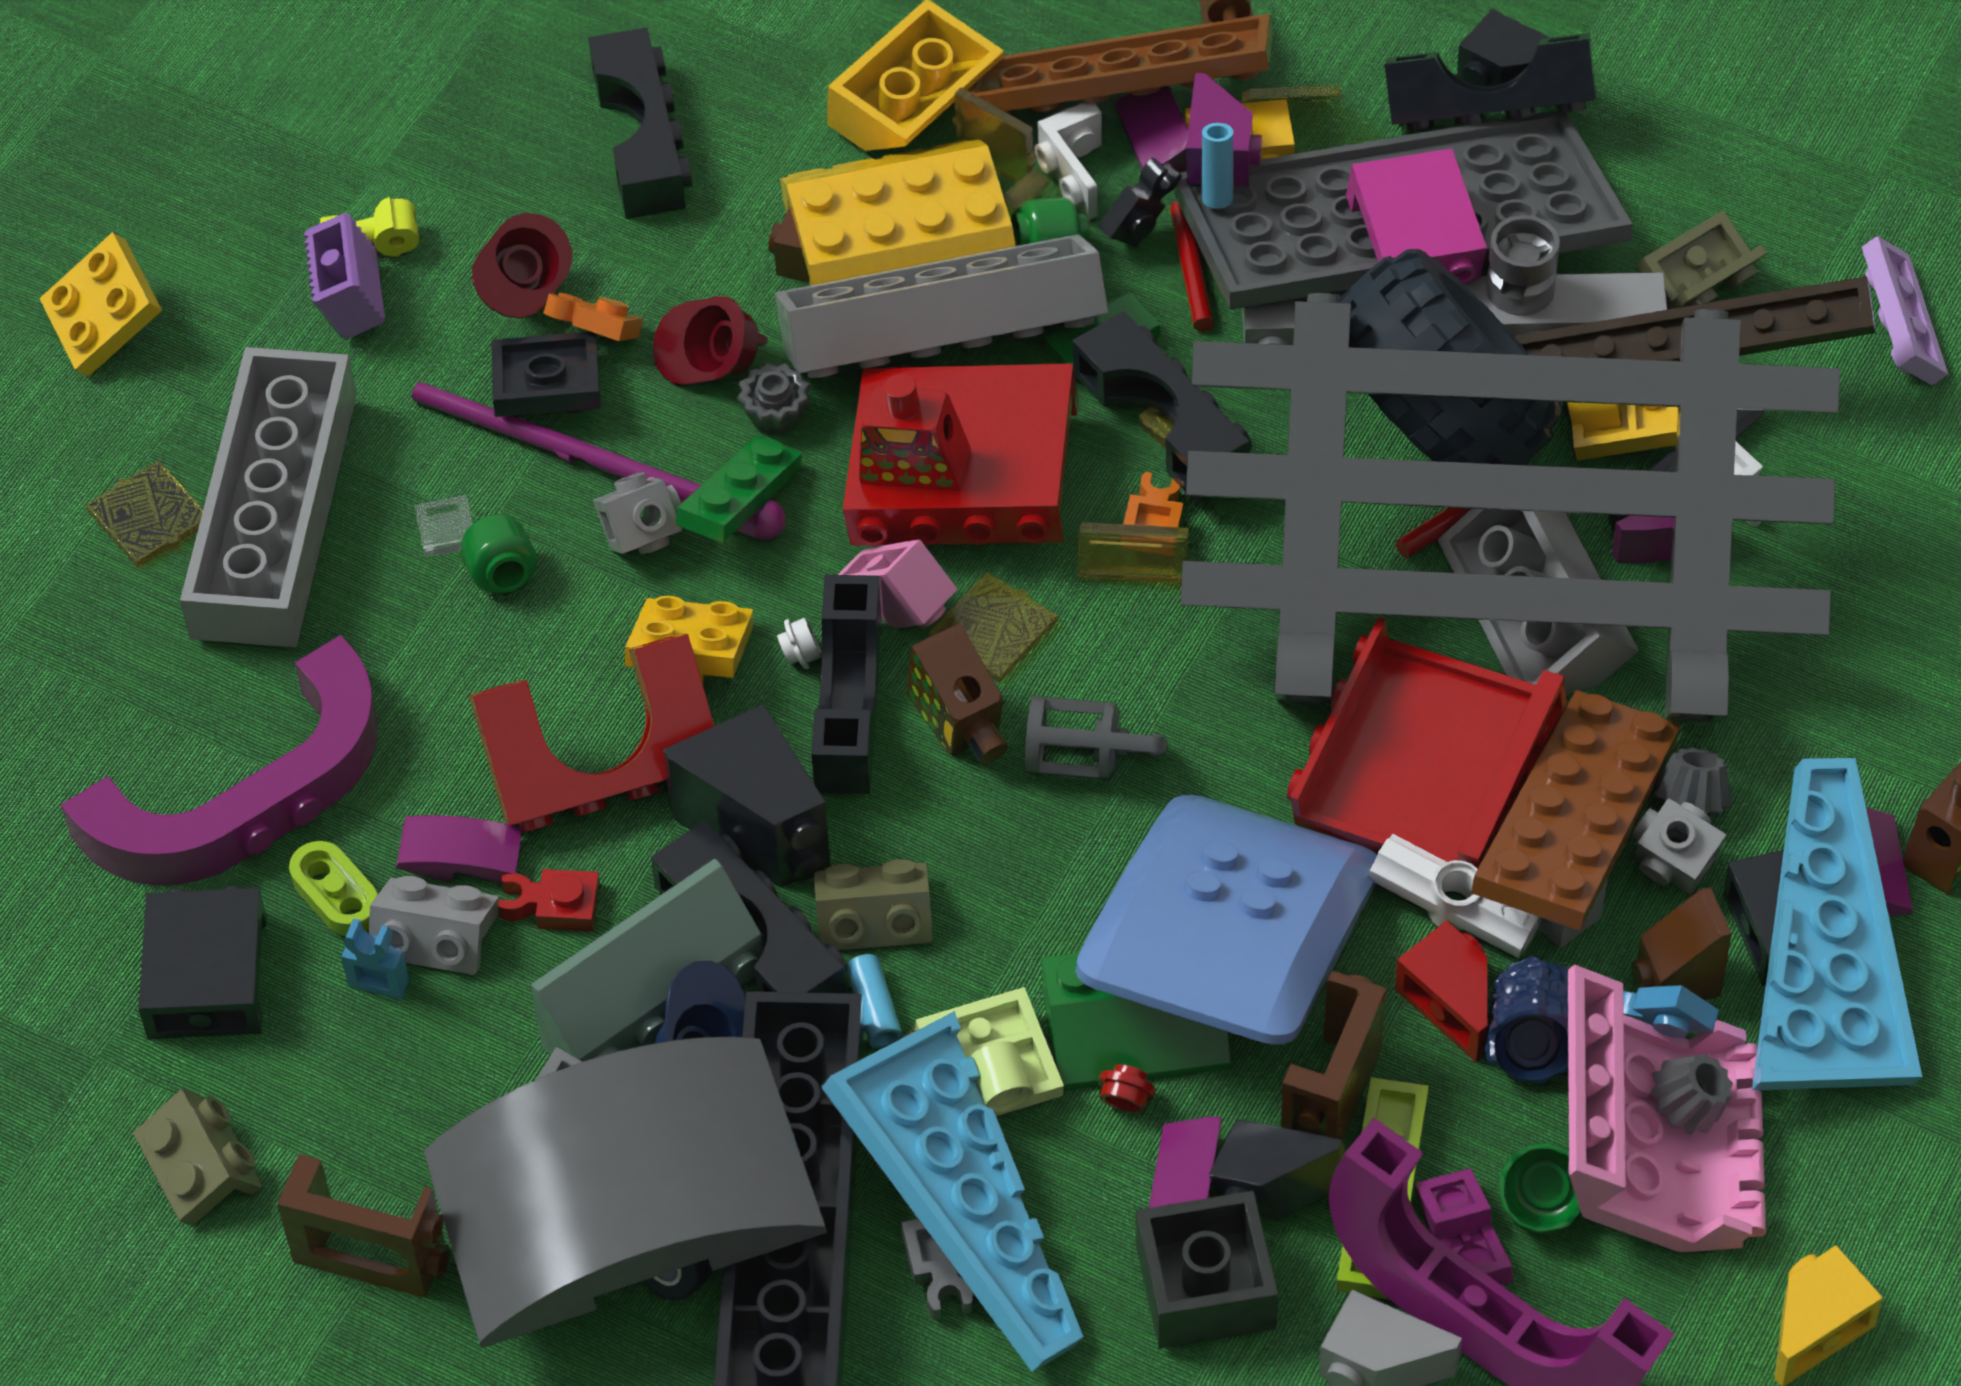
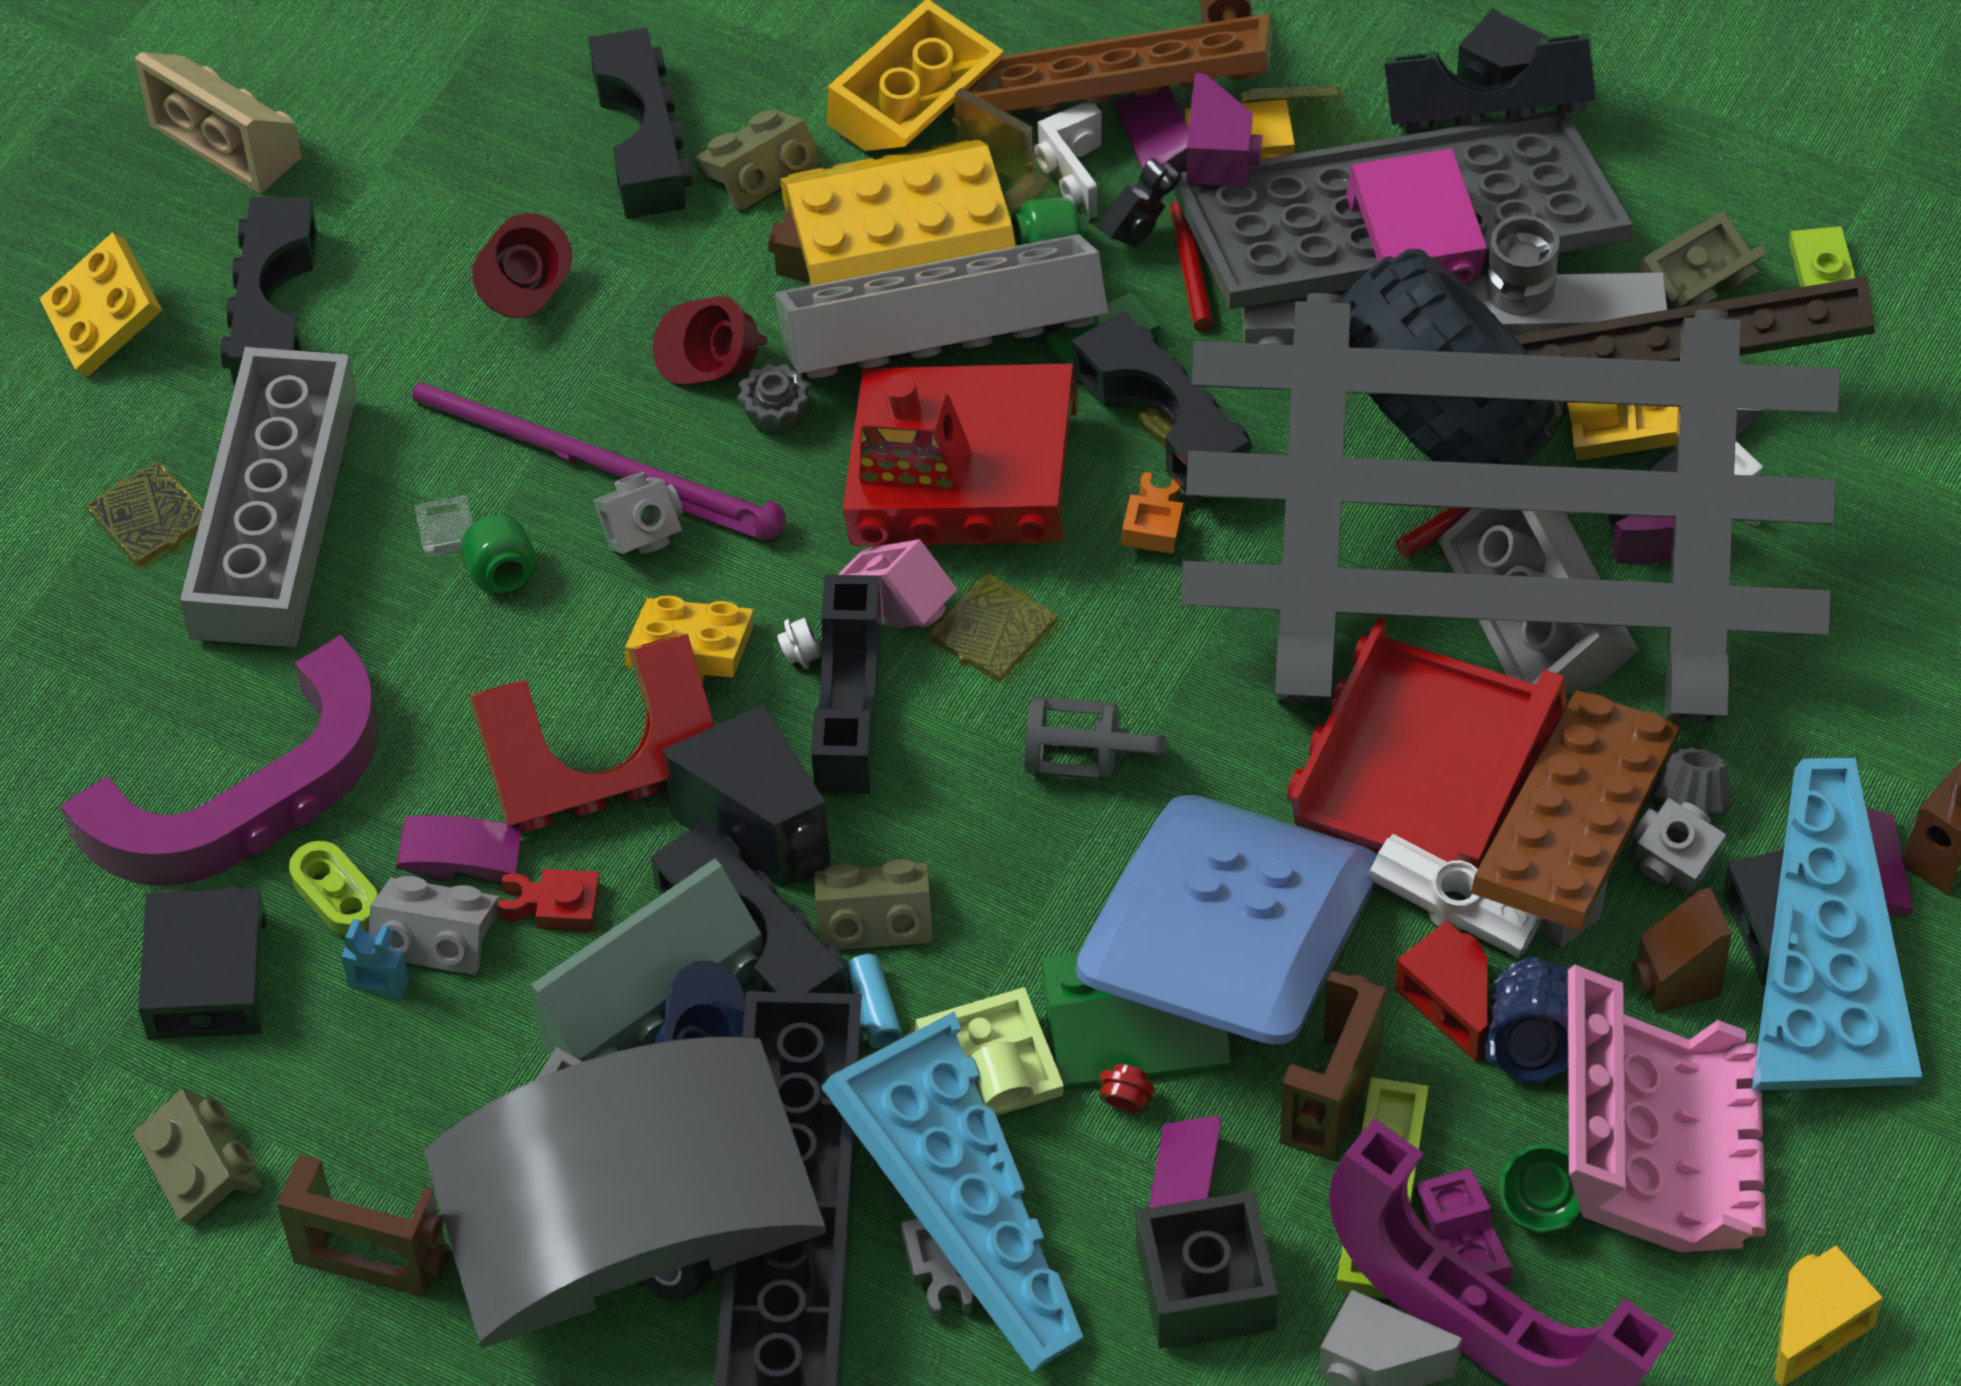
medium lavender brick [303,213,385,339] -> none
neon yellow leg [320,197,419,257] -> none
black plate [491,332,601,418] -> none
orange plate [543,292,644,341] -> none
green plate [676,436,802,543] -> none
reddish brown torso [907,623,1008,765] -> none
clear yellow tile [1078,522,1188,583] -> none
medium azure hinge [1202,123,1233,209] -> none
black slope [1208,1118,1347,1220] -> none
dark azure plate [1623,985,1719,1038] -> none
dark grey piece [1650,1054,1733,1135] -> none
lavender plate [1862,236,1948,385] -> none
none -> tan slope [134,52,302,194]
none -> black arch [221,197,318,388]
none -> olive bracket [693,109,821,210]
none -> lime plate [1789,226,1855,287]

